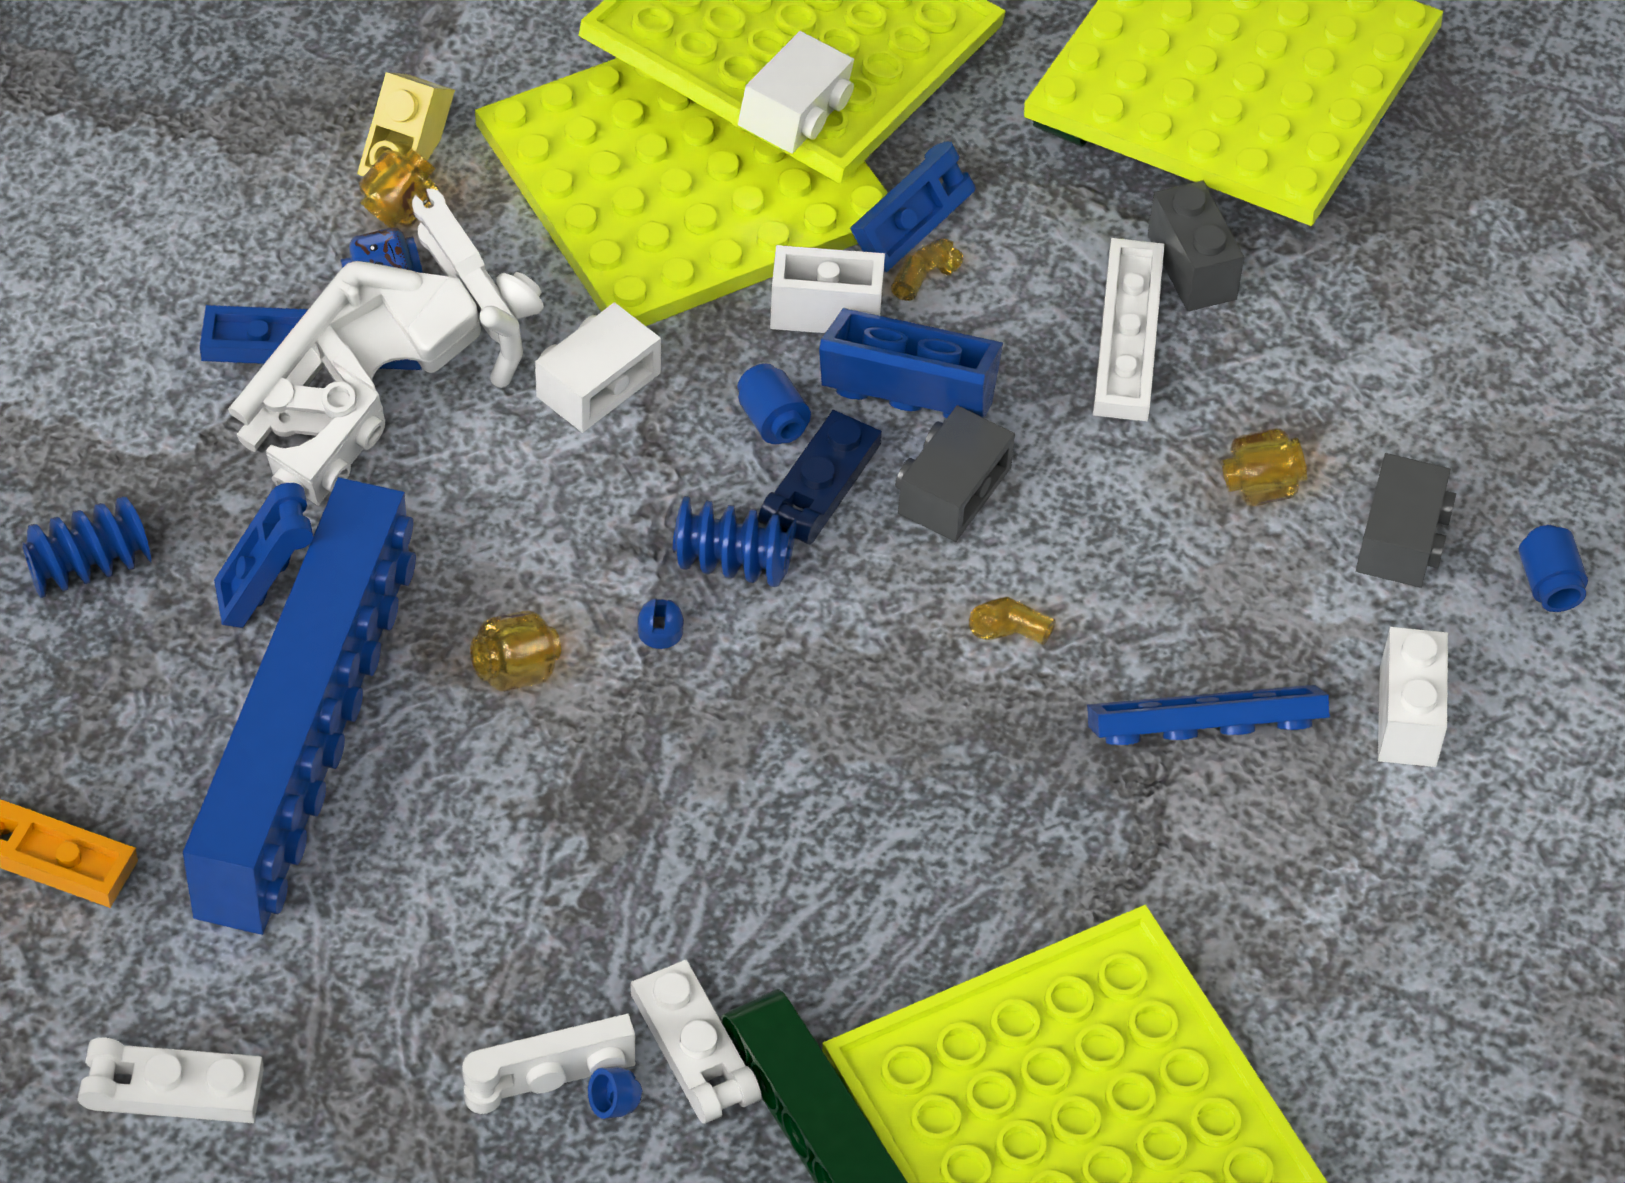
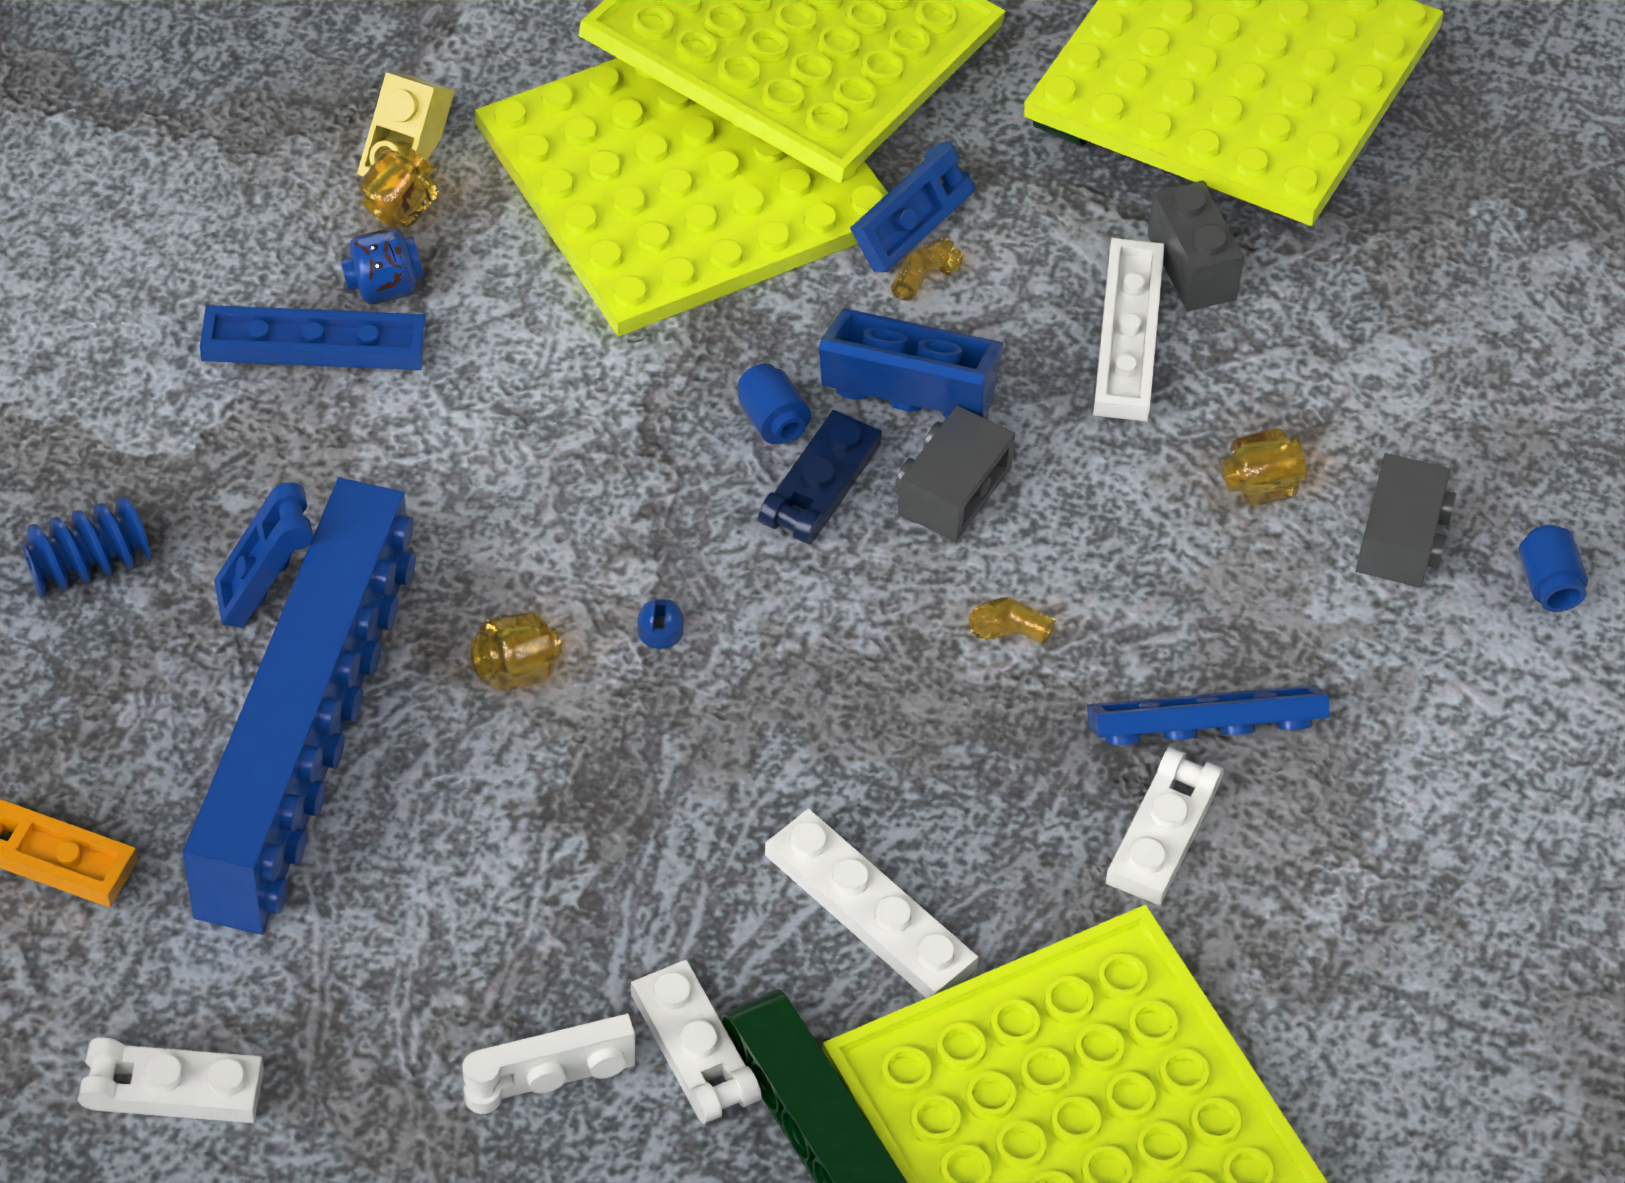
white piece [228,189,544,506] -> none
white brick [535,302,661,433] -> none
blue hinge [588,1067,643,1119] -> none
blue piece [673,496,796,587] -> none
white brick [738,31,854,154] -> none
white brick [770,245,885,333] -> none
white brick [1378,627,1448,767] -> none
none -> white plate [765,808,979,998]
none -> white plate [1105,747,1224,906]

